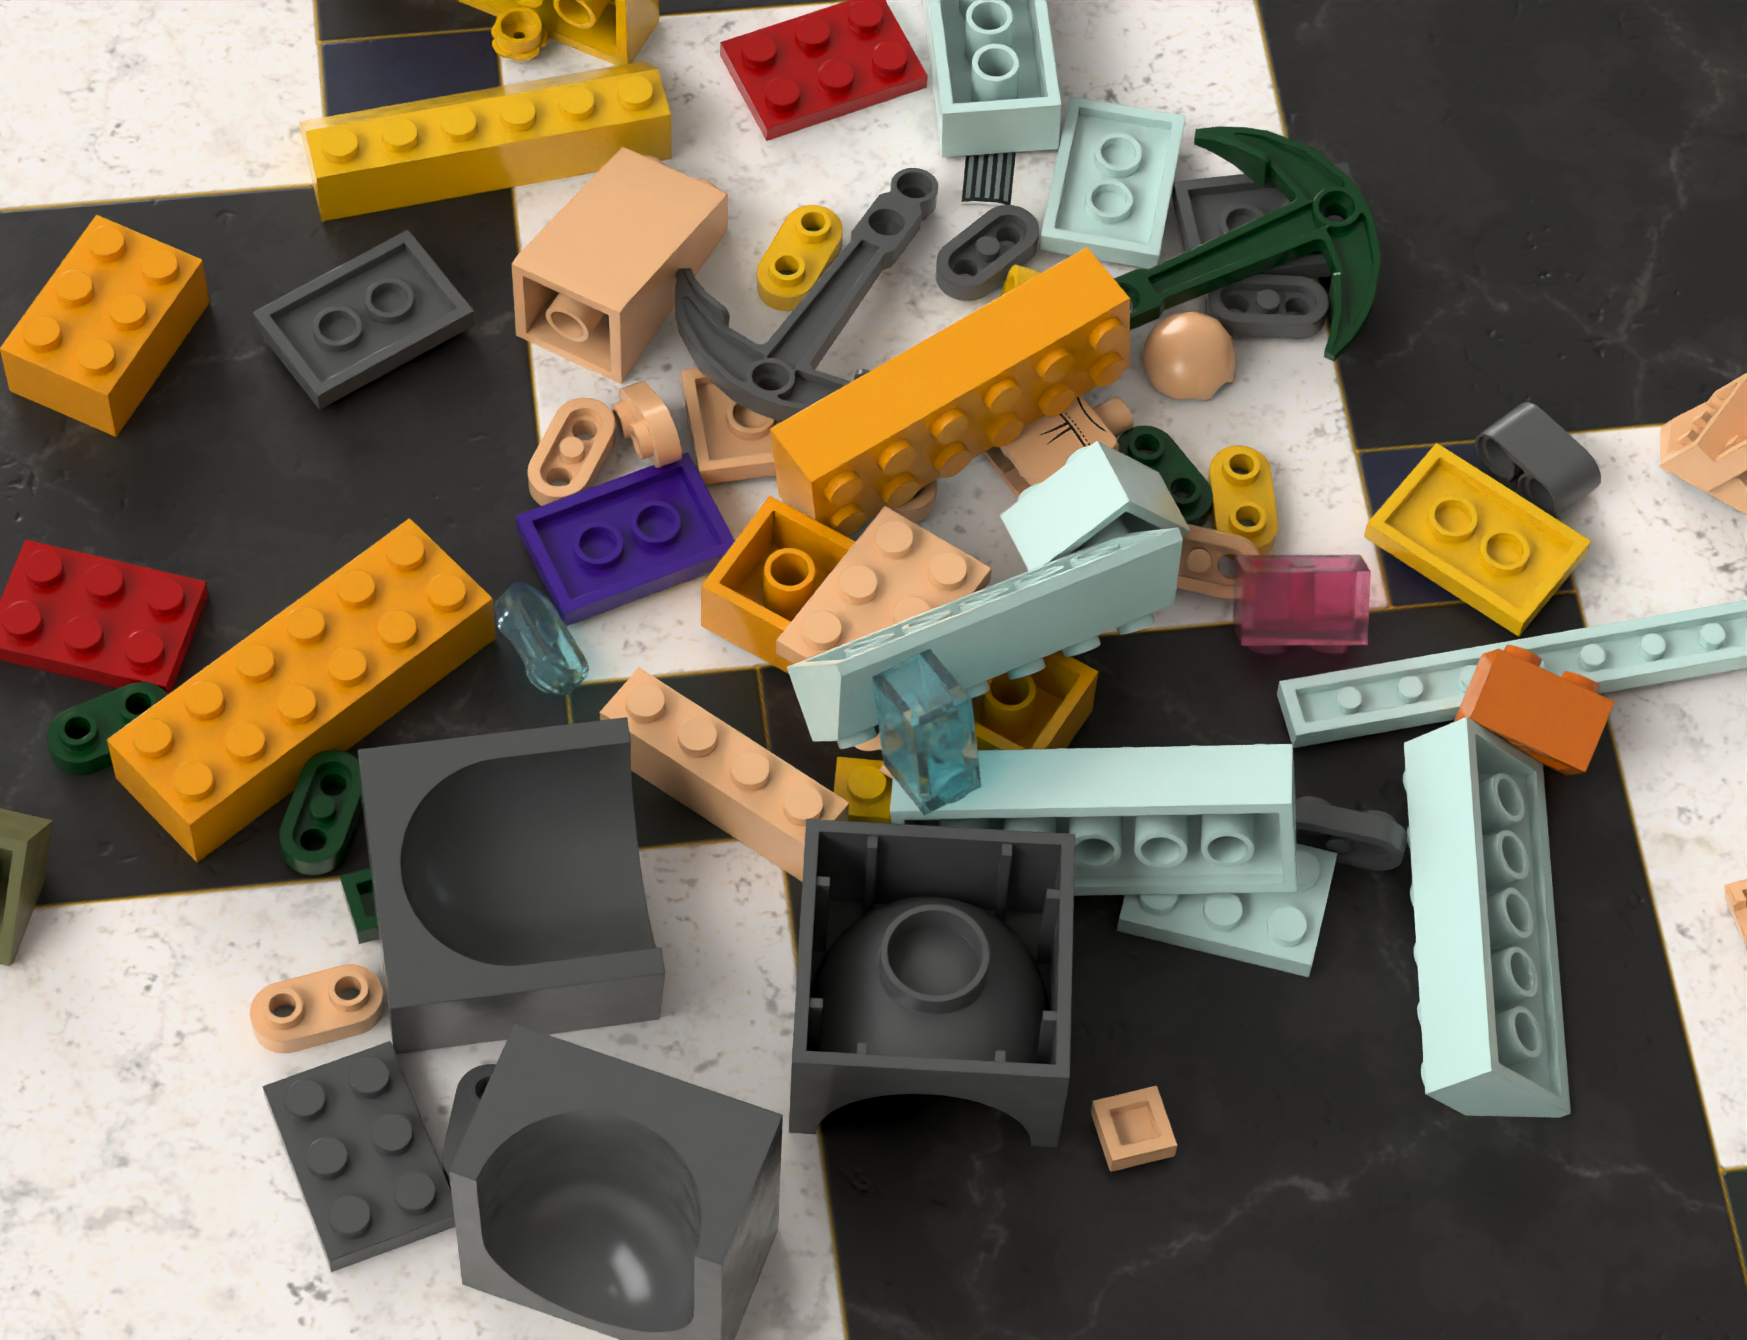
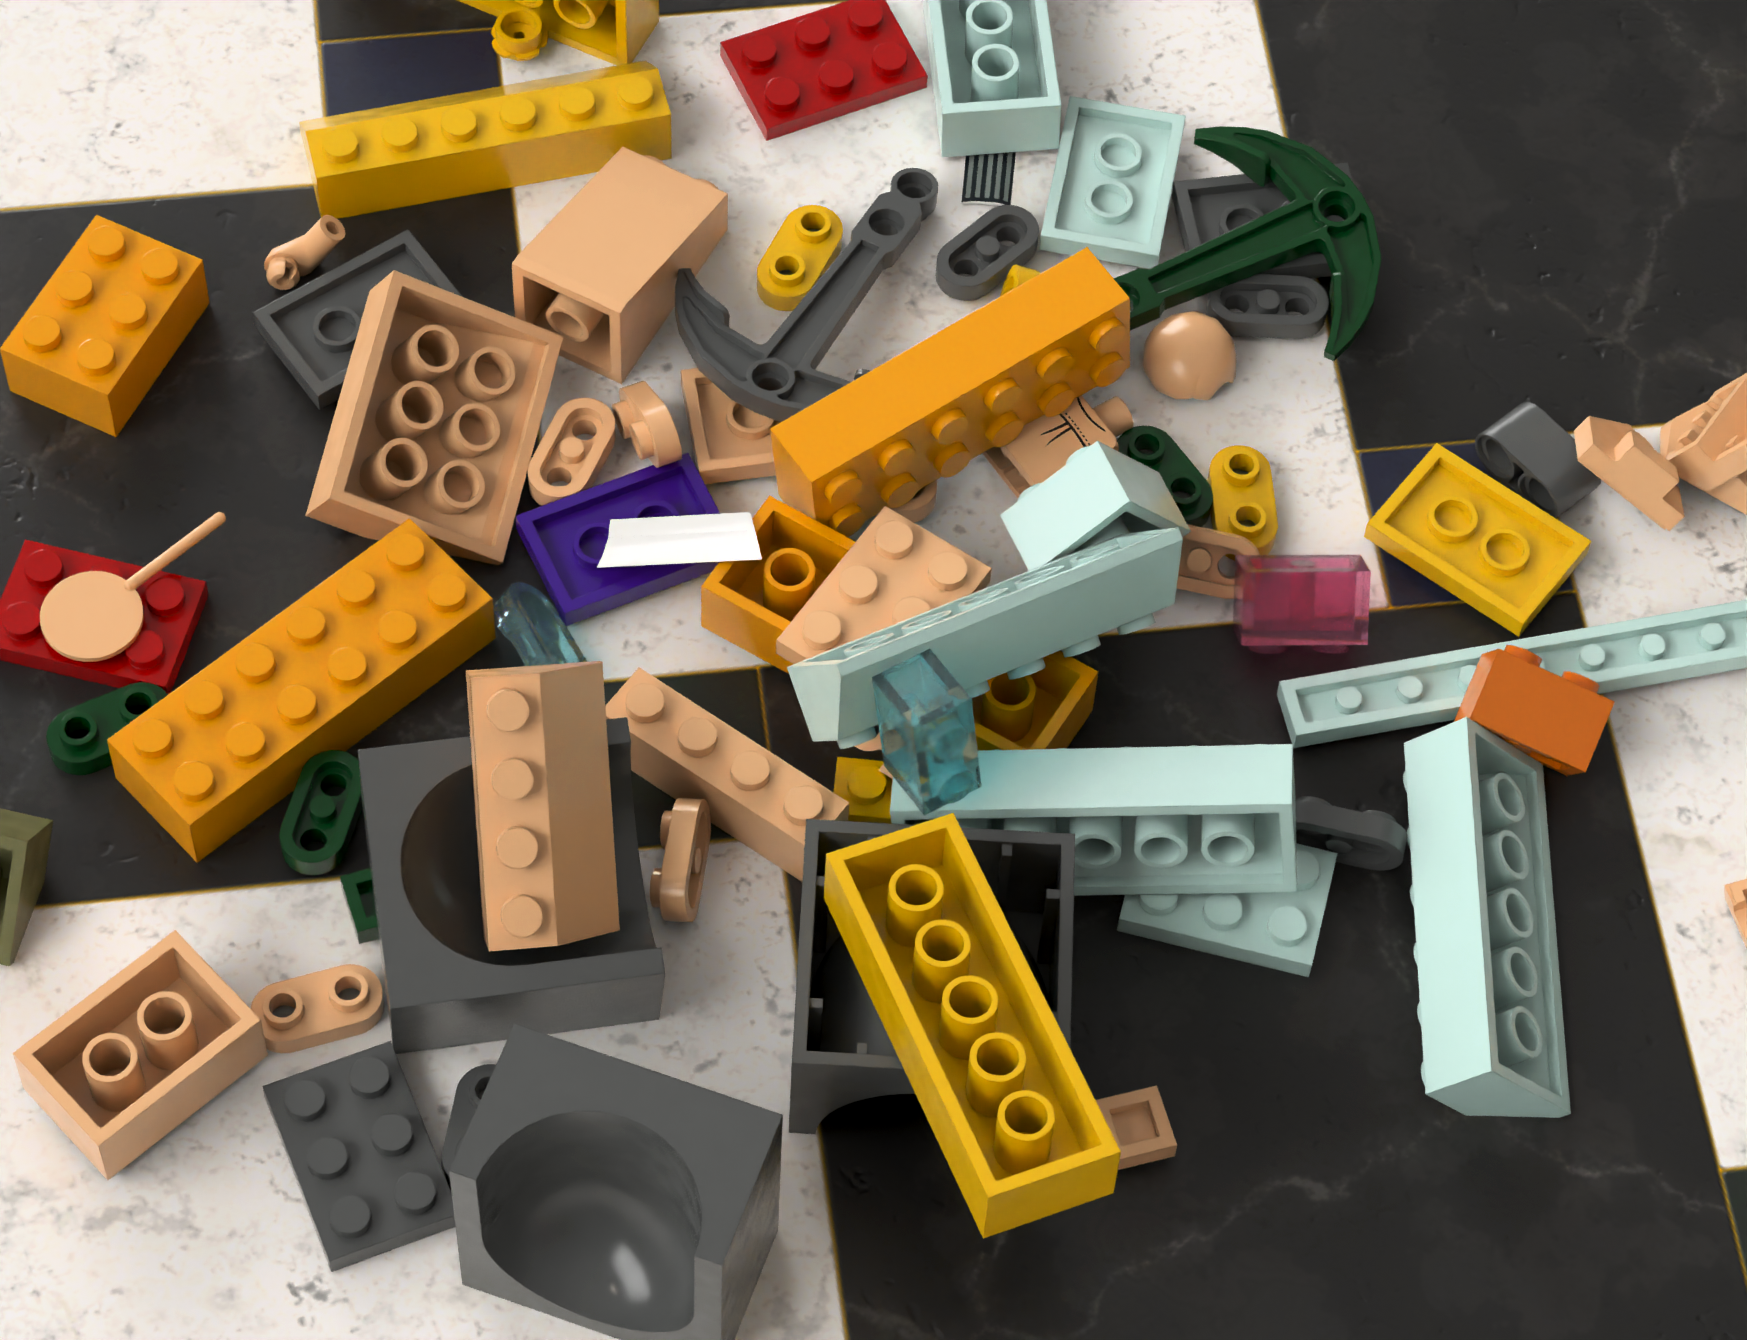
none -> light nougat brick [13,930,268,1180]
none -> light nougat piece [40,512,226,662]
none -> light nougat arm [264,215,346,290]
none -> light nougat slope [306,270,564,565]
none -> light nougat slope [466,661,620,952]
none -> white sticker [597,512,762,568]
none -> light nougat plate [650,798,711,922]
none -> yellow brick [824,813,1121,1239]
none -> light nougat plate [1574,416,1685,531]

